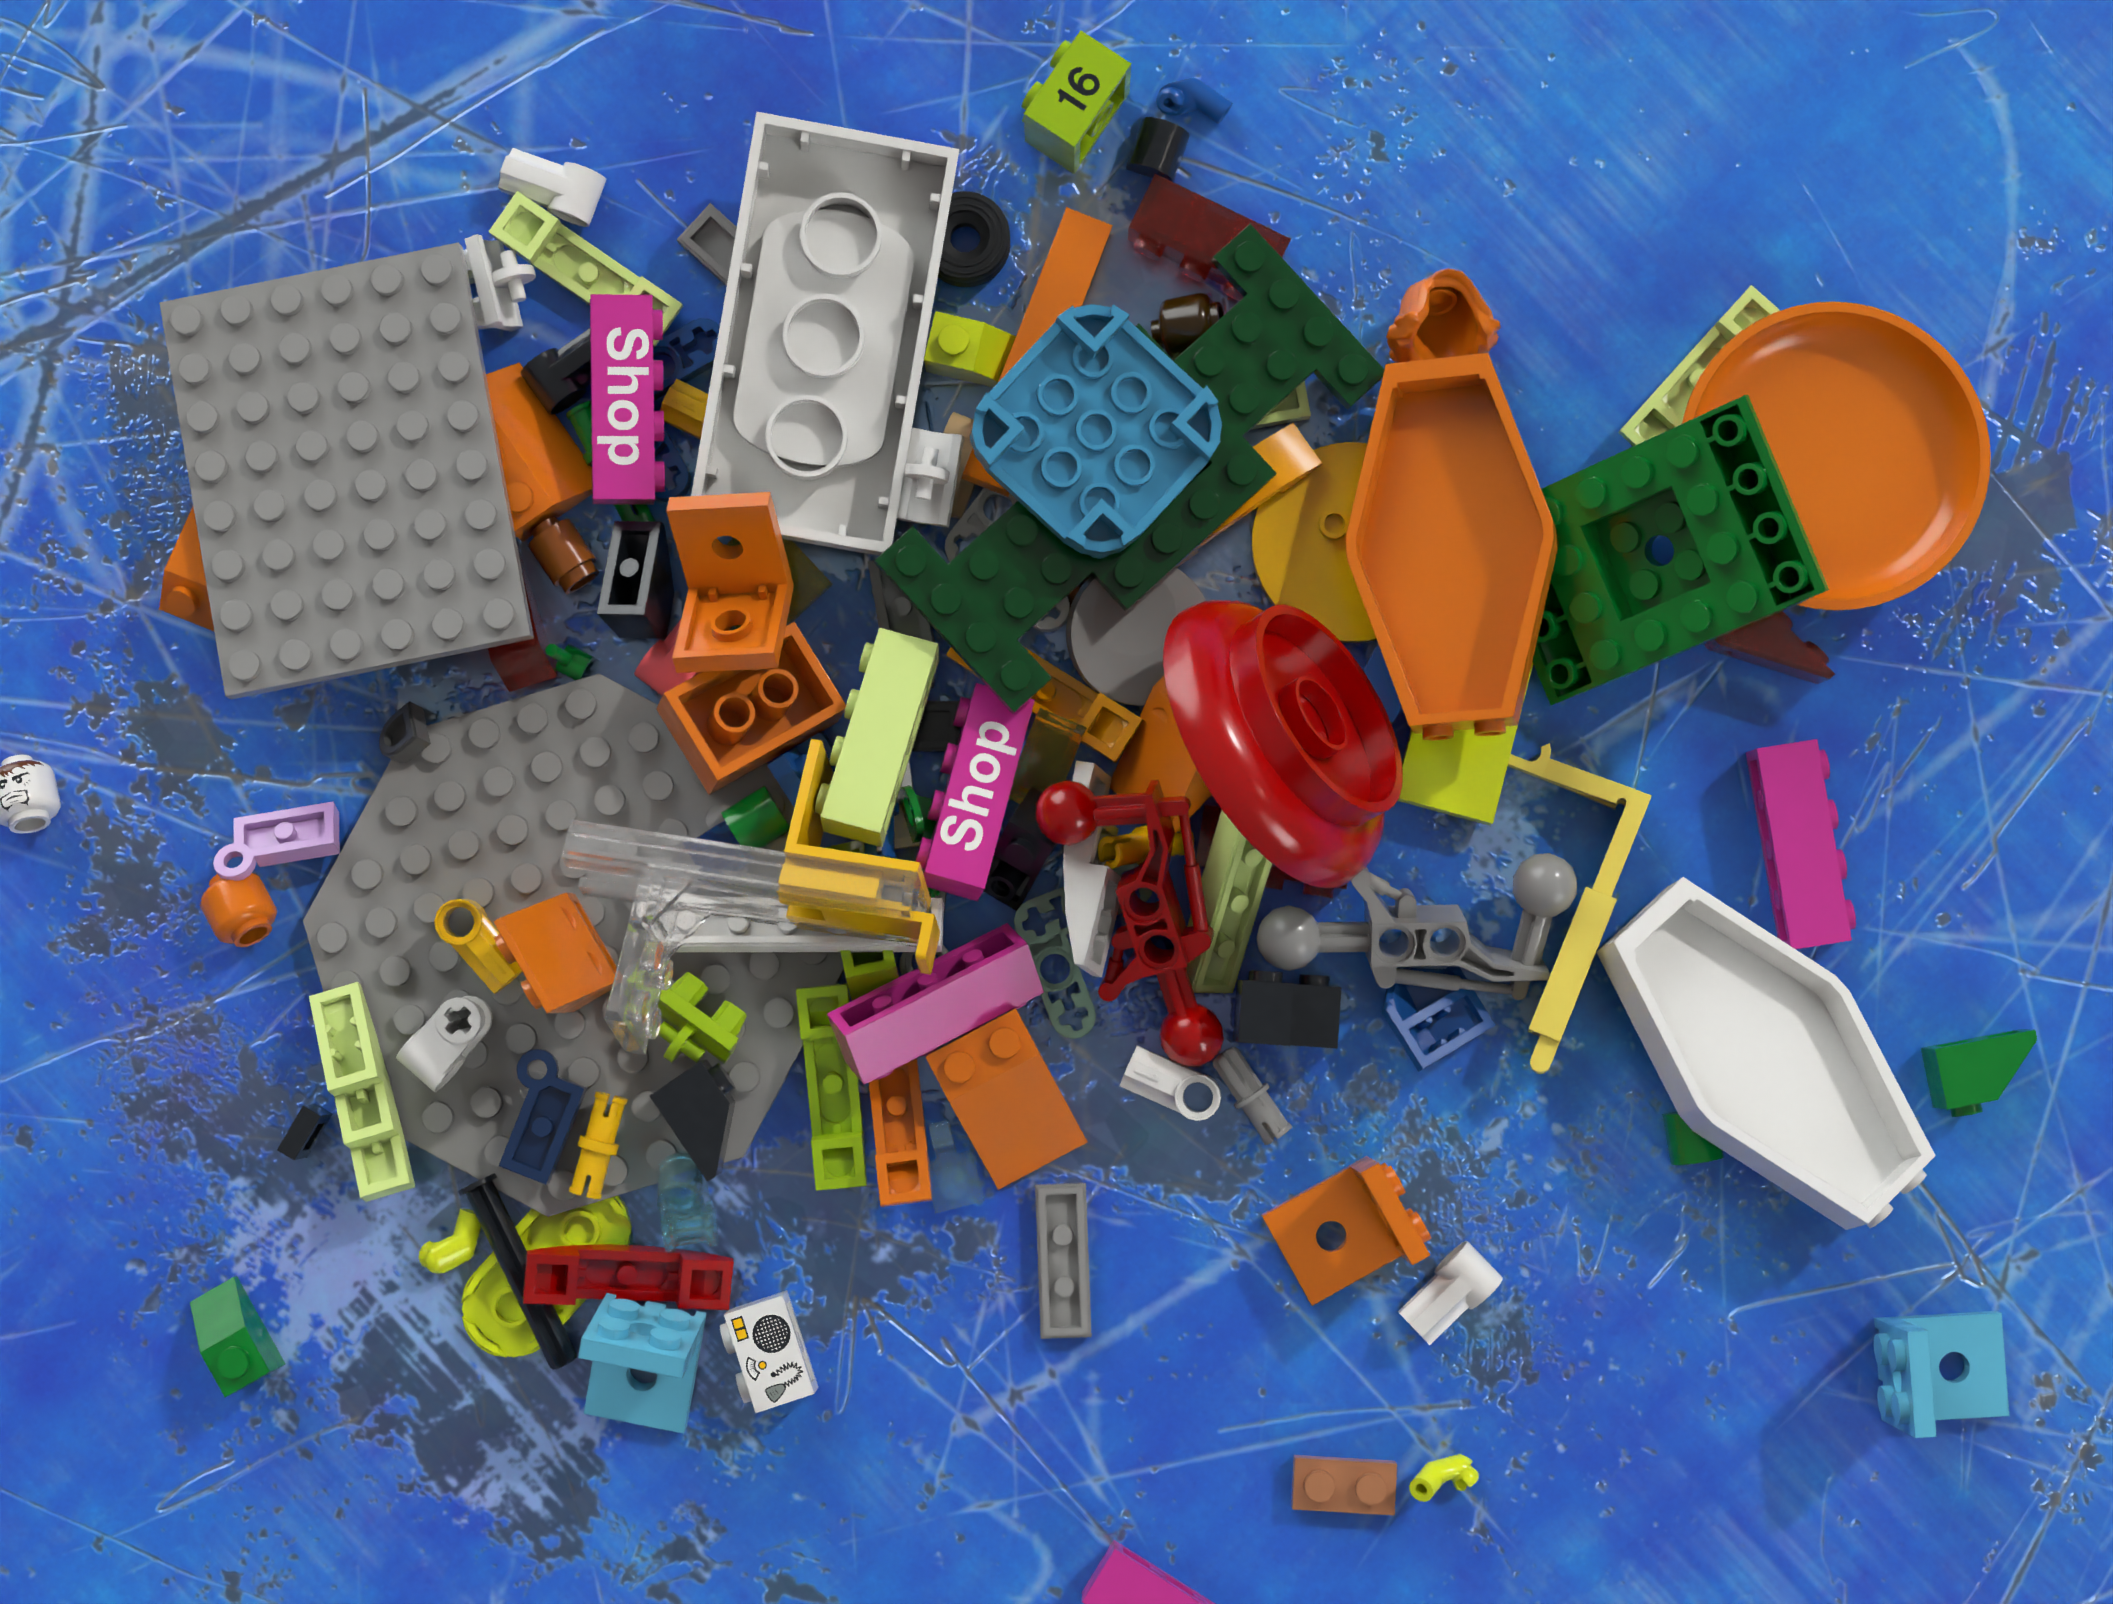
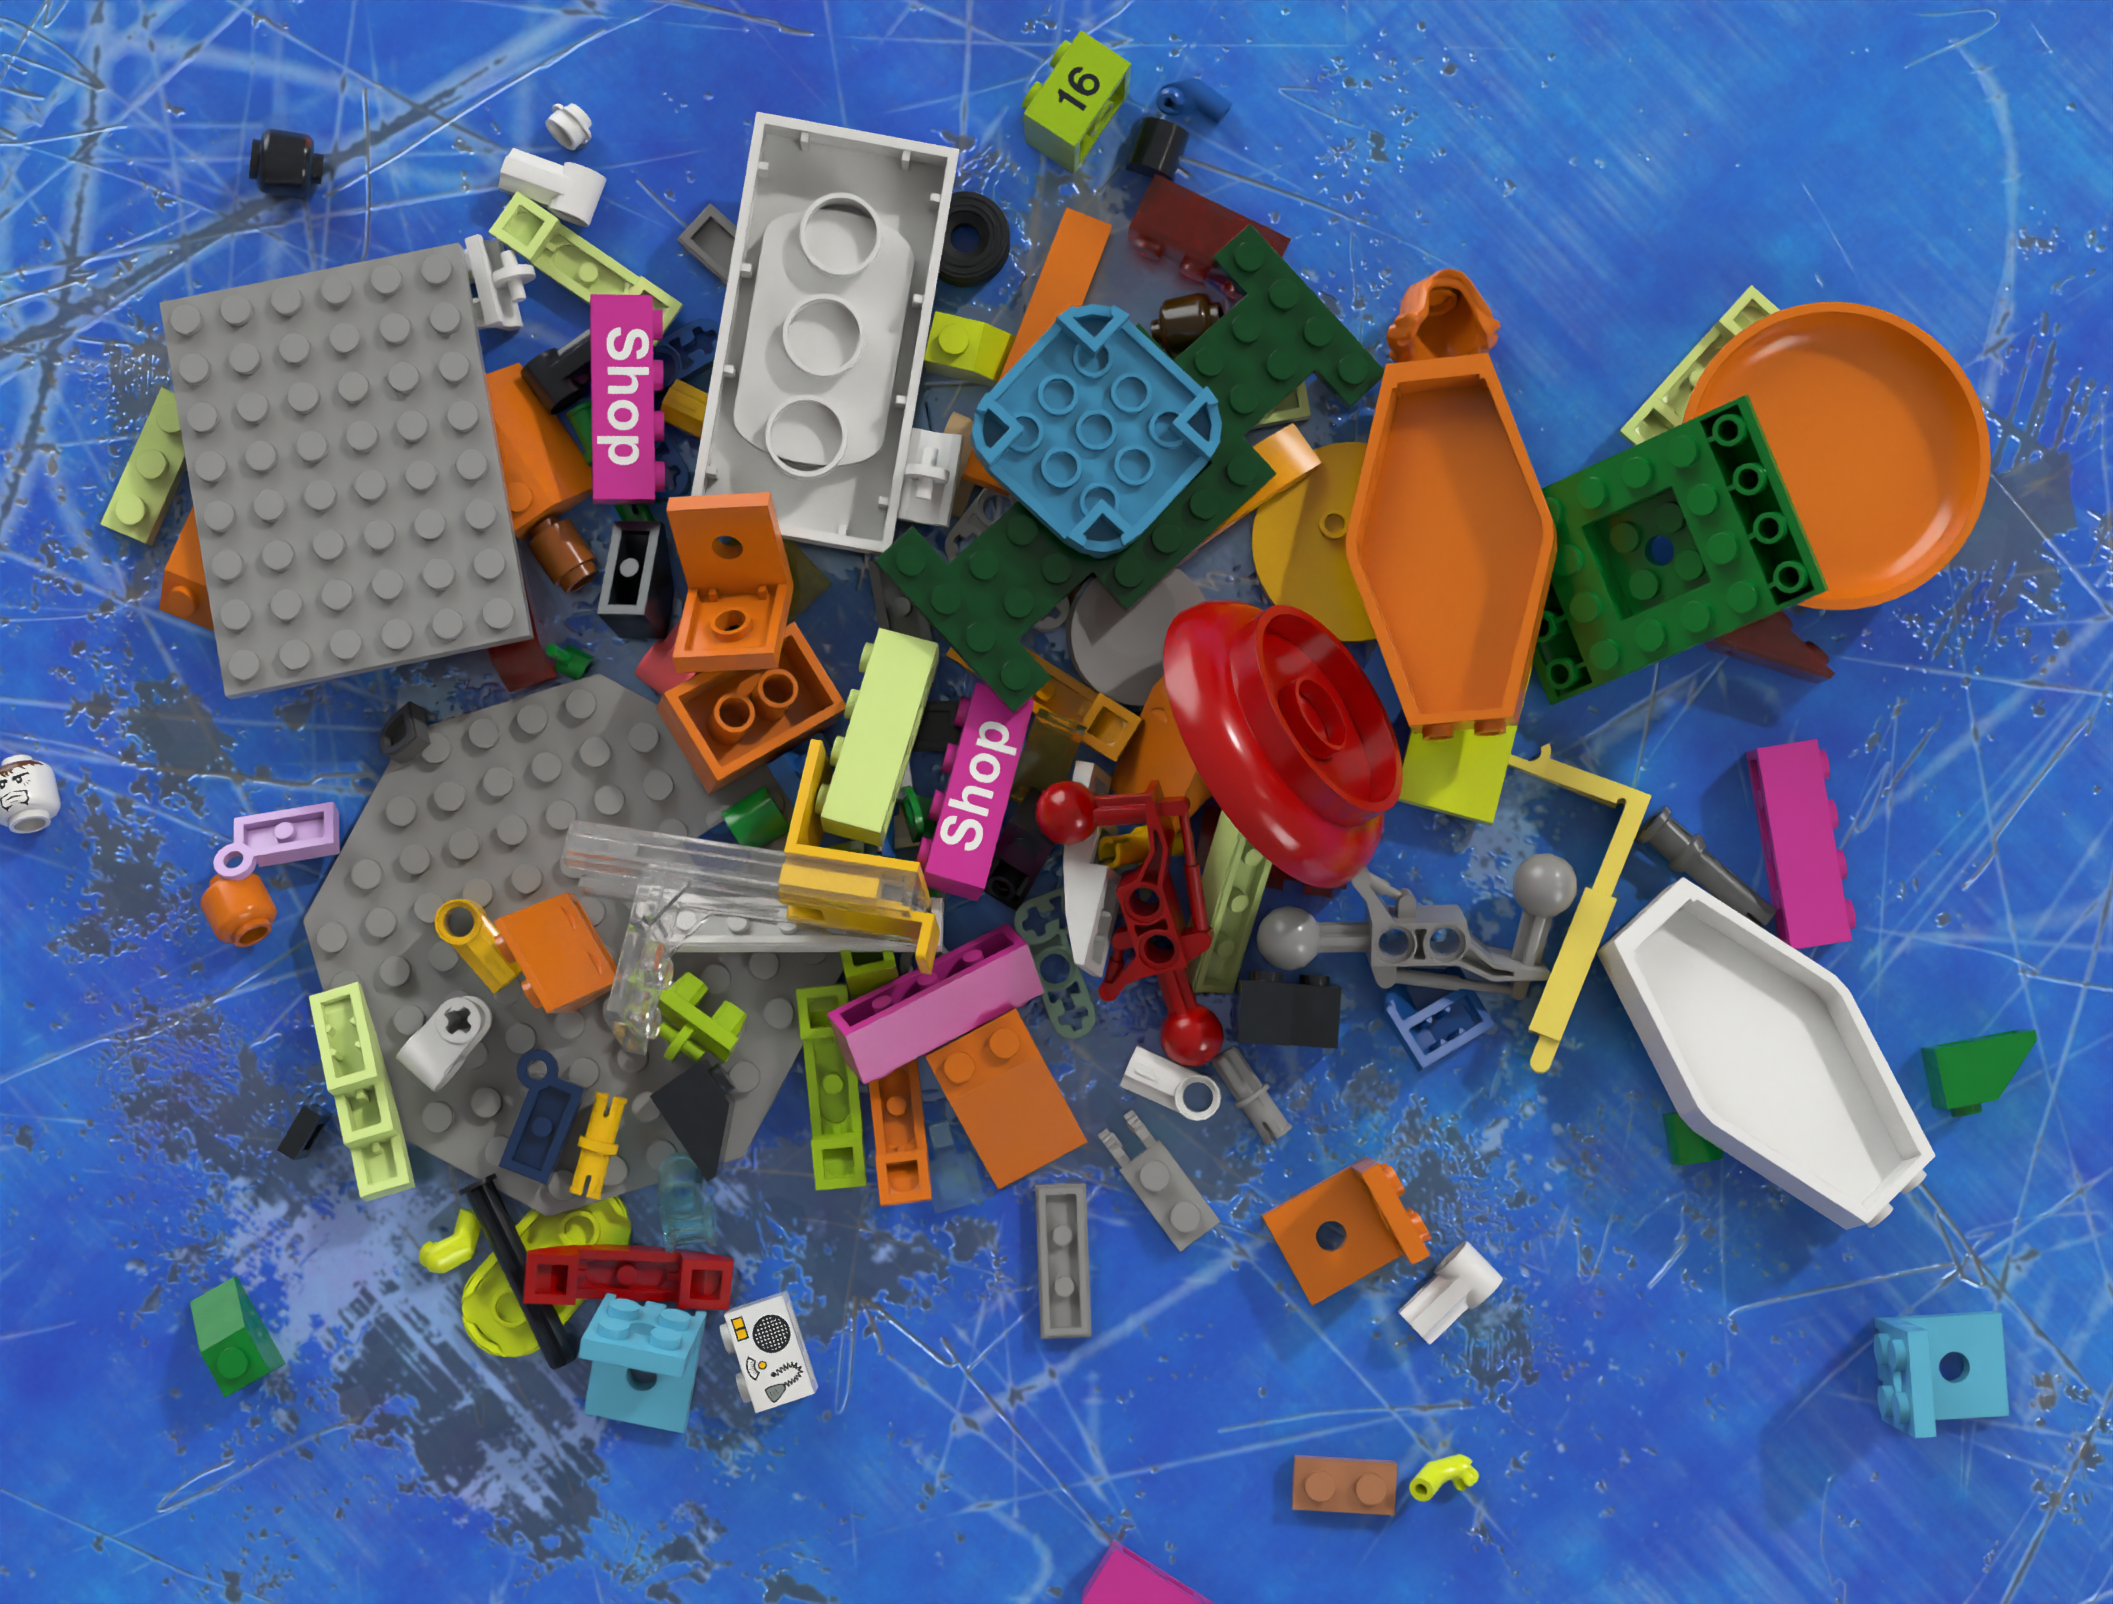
none -> yellowish green plate [100,387,187,546]
none -> black head [249,129,324,199]
none -> white plate [545,103,592,150]
none -> light grey hinge [1098,1110,1221,1252]
none -> dark grey pin [1635,805,1777,927]

